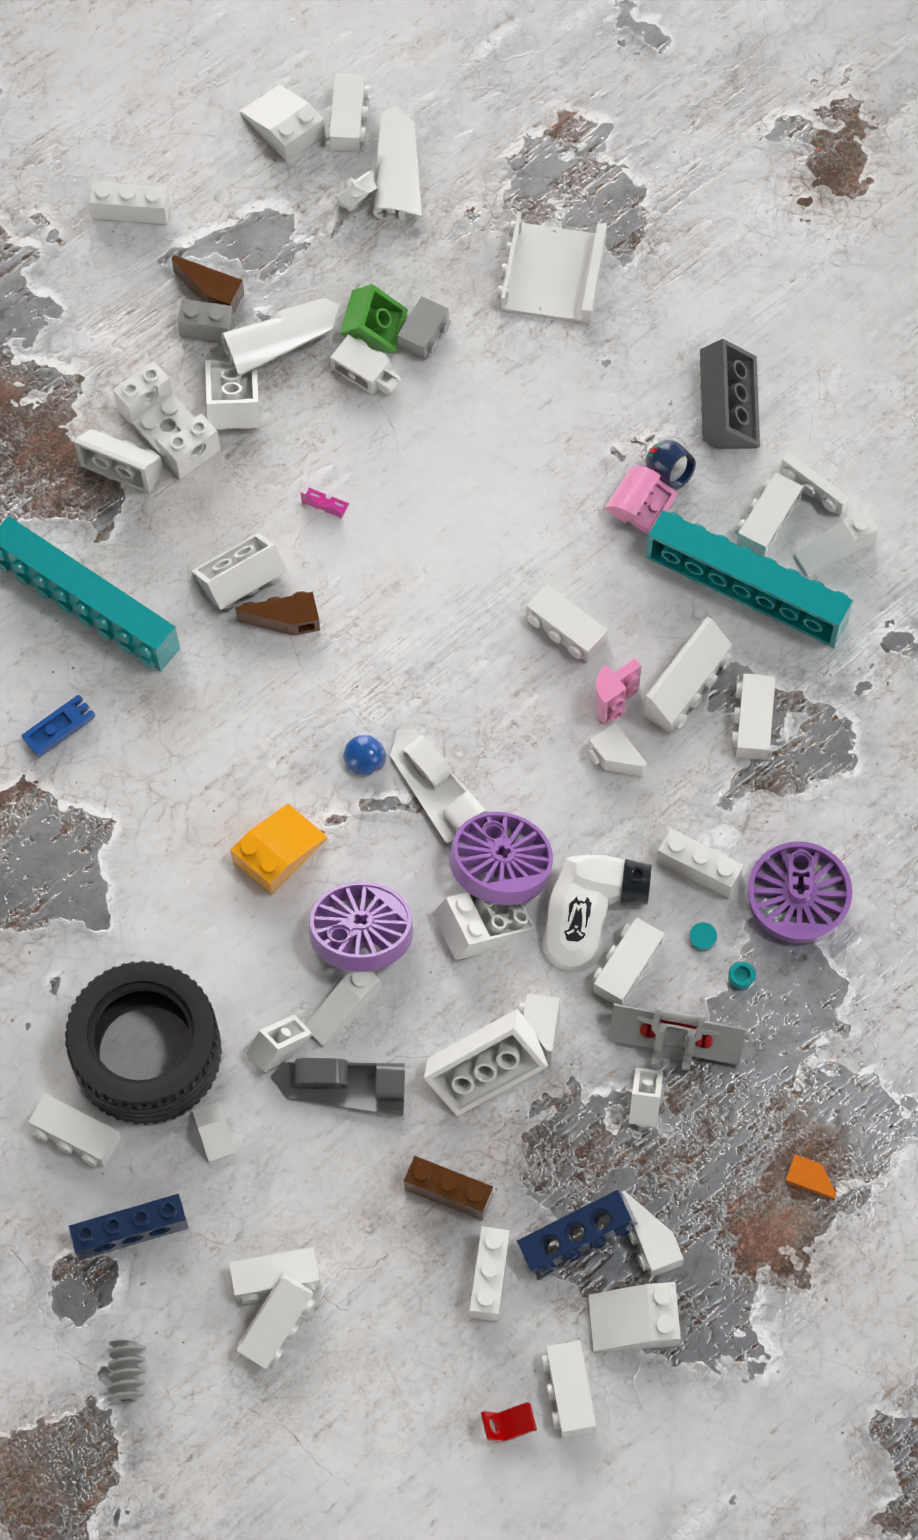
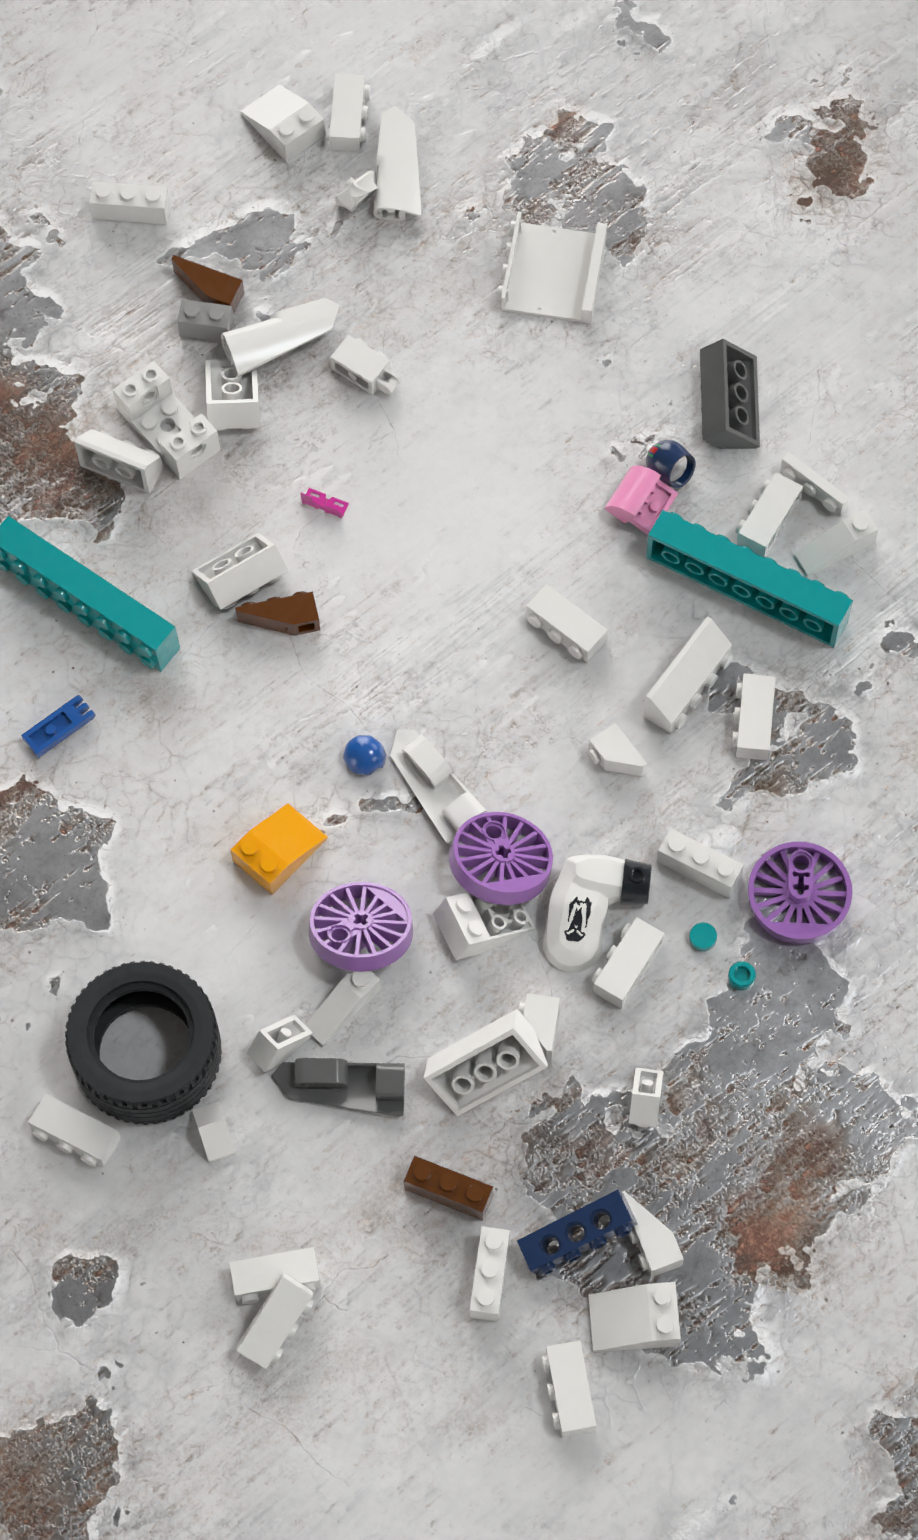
dark blue brick [69,1193,189,1261] -> none
light grey piece [108,1340,145,1404] -> none
bright green slope [339,284,408,353] -> none
light grey brick [397,296,451,361] -> none
red bracket [481,1402,537,1442] -> none
bright pink brick [595,658,641,725] -> none
light grey piece [608,1003,746,1071] -> none
orange tile [785,1154,837,1201] -> none

